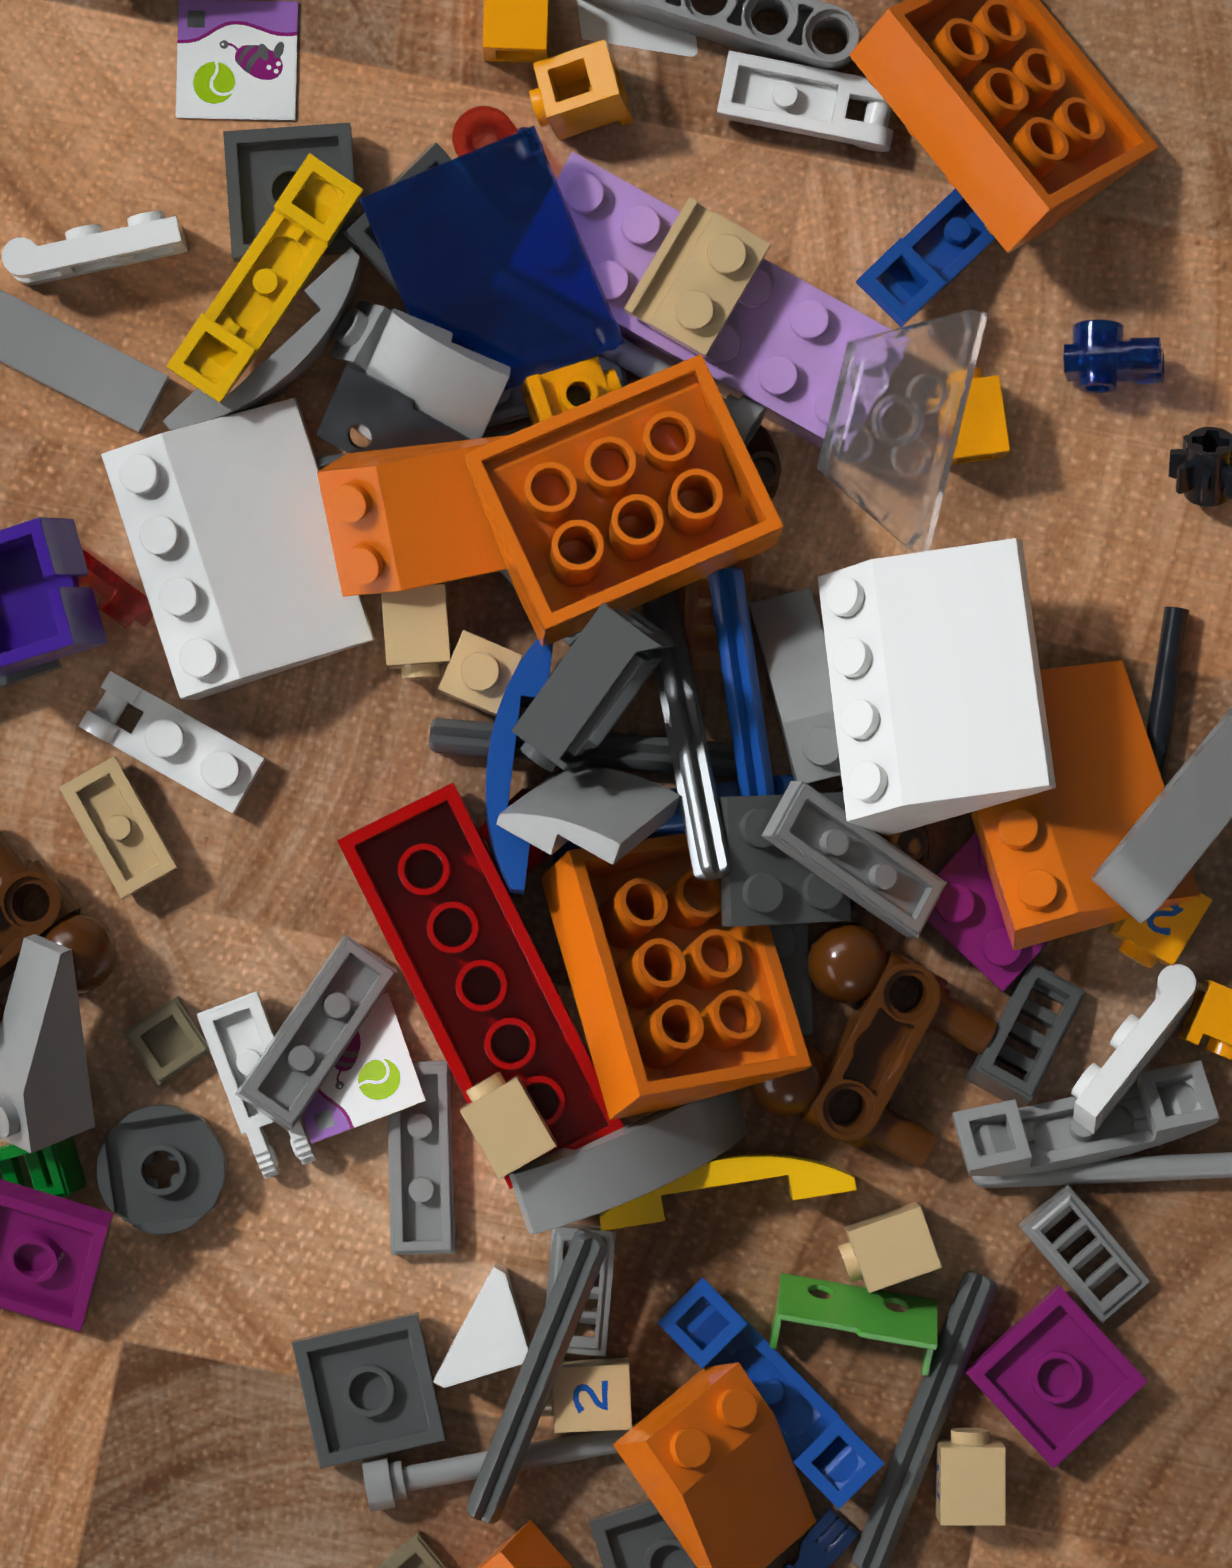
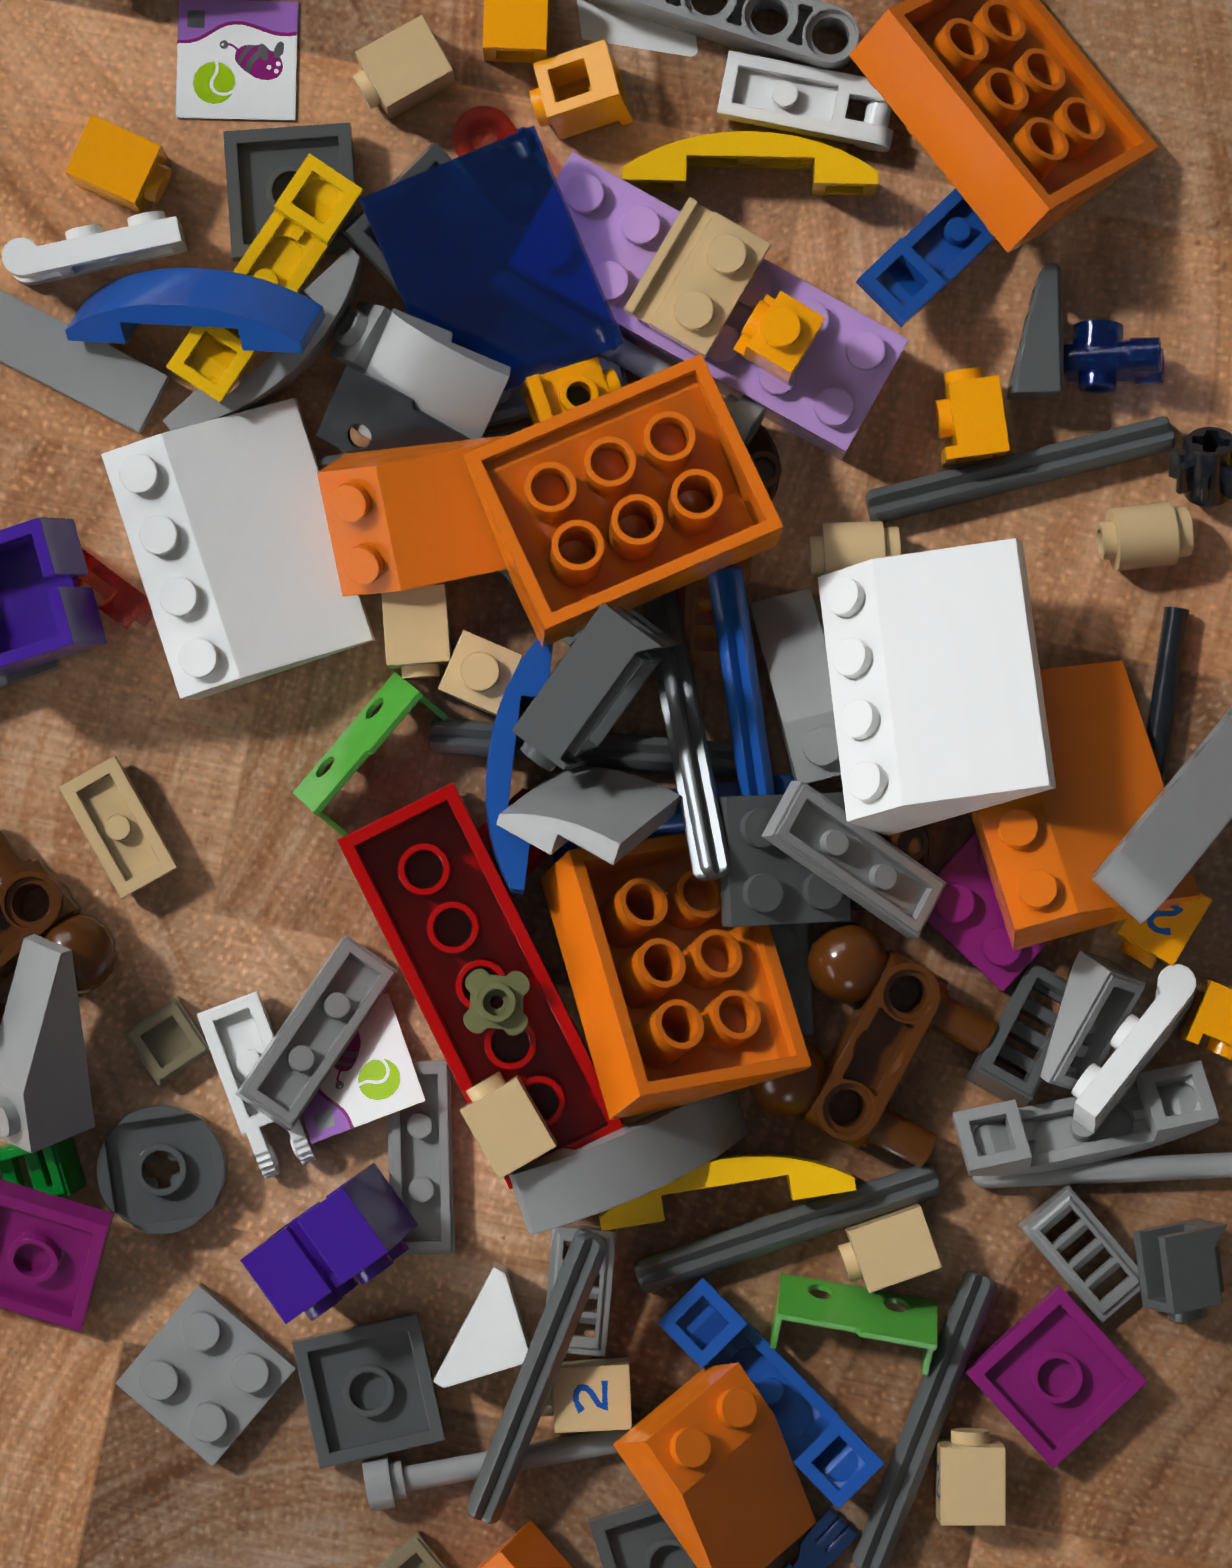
white plate [79,671,266,814] -> none
clear wing [817,309,988,553] -> none
none -> light orange brick [65,114,171,214]
none -> blue slope [65,268,325,354]
none -> light grey plate [115,1283,297,1467]
none -> dark purple piece [240,1163,418,1324]
none -> bright green piece [292,672,449,837]
none -> tan brick [352,15,456,120]
none -> olive plate [463,969,530,1035]
none -> yellow slope [622,131,879,196]
none -> dark grey axle [634,1163,941,1293]
none -> light orange brick [732,290,825,384]
none -> tan brick [808,521,901,576]
none -> dark grey axle [865,416,1175,523]
none -> dark grey slope [1007,264,1063,400]
none -> light grey slope [1040,950,1146,1090]
none -> tan brick [1096,501,1194,571]
none -> dark grey window [1133,1218,1227,1322]

